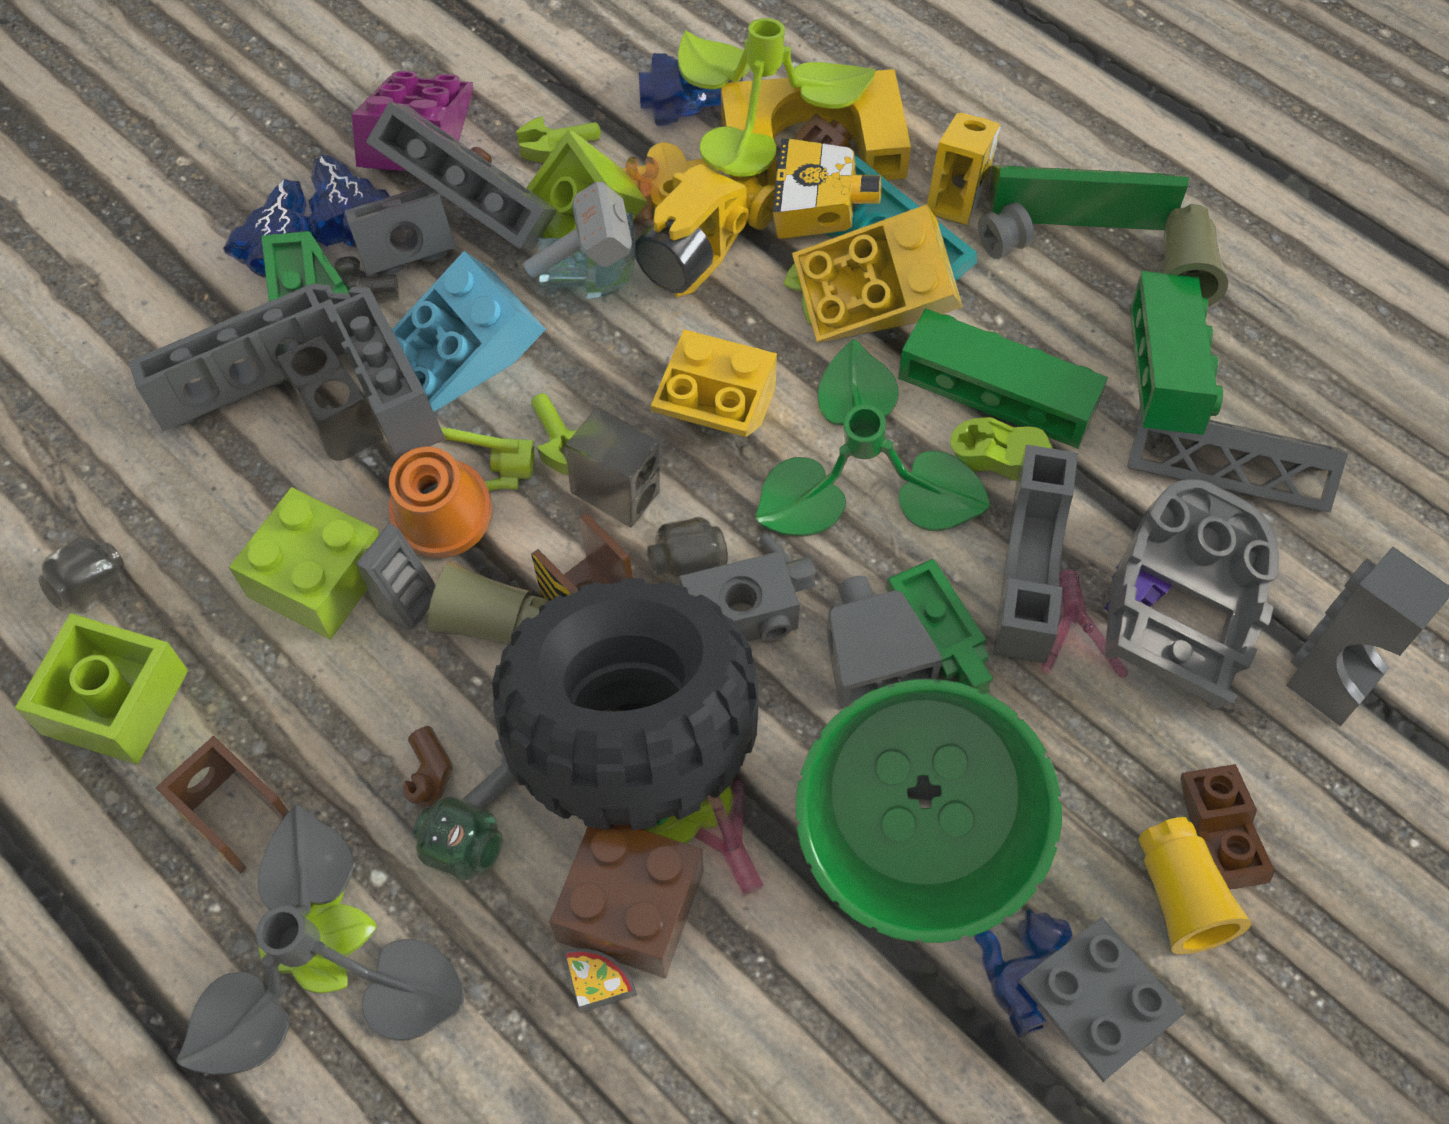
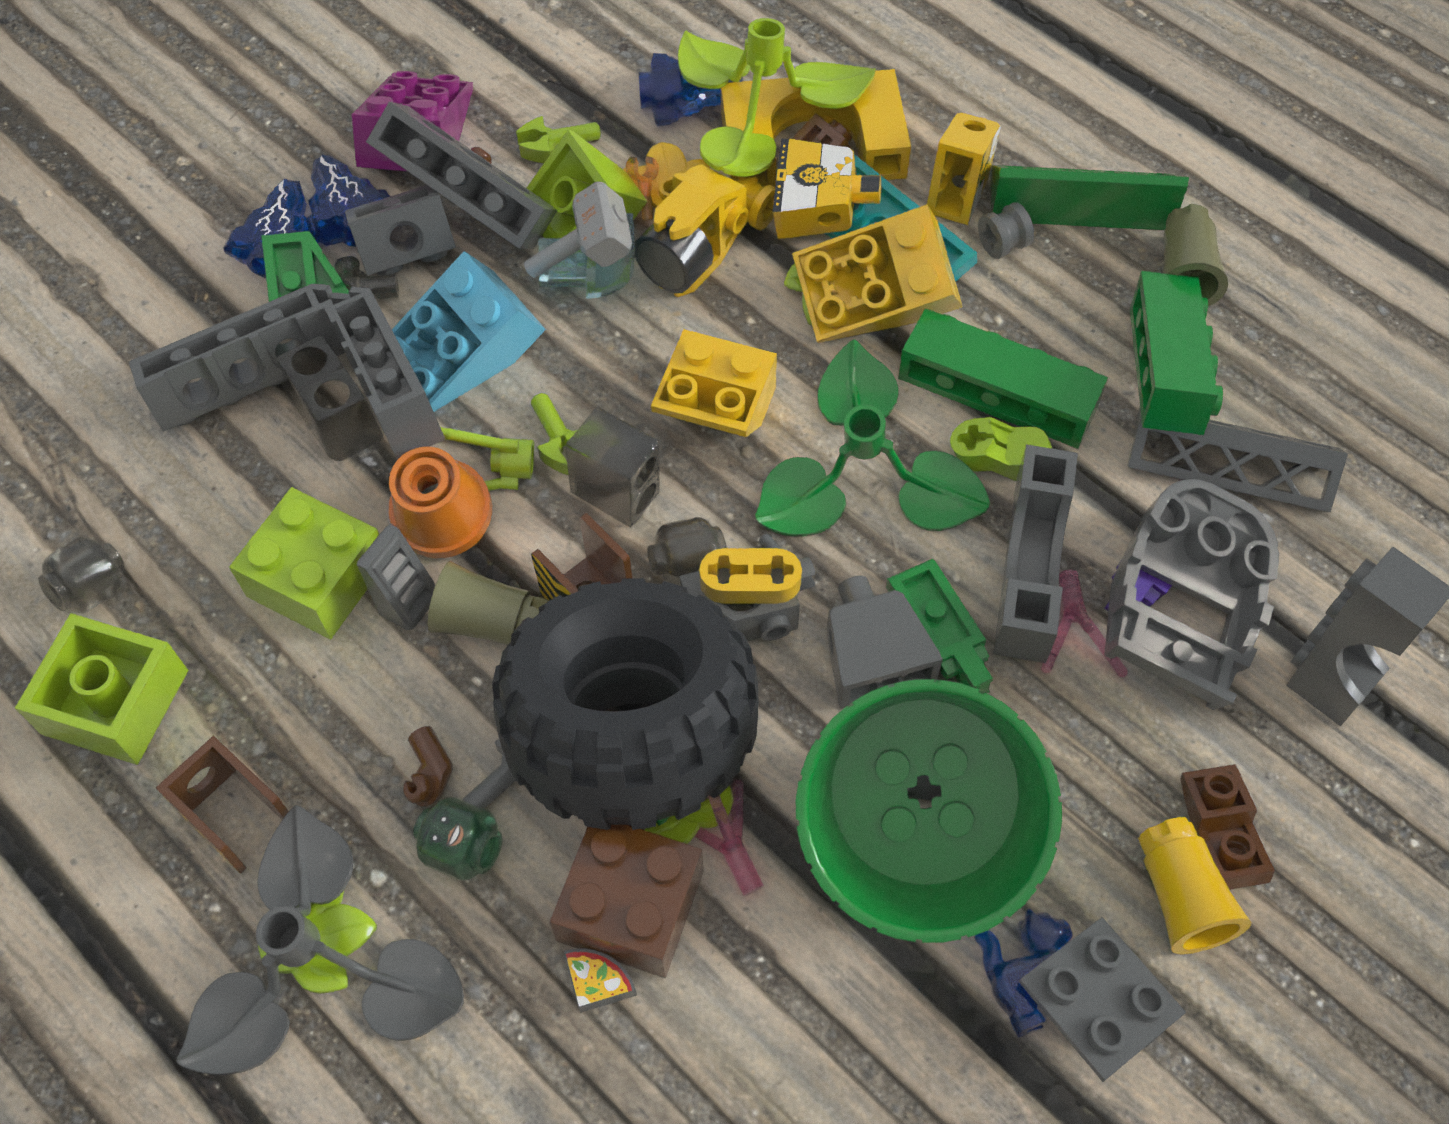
none -> yellow beam [699,548,802,604]

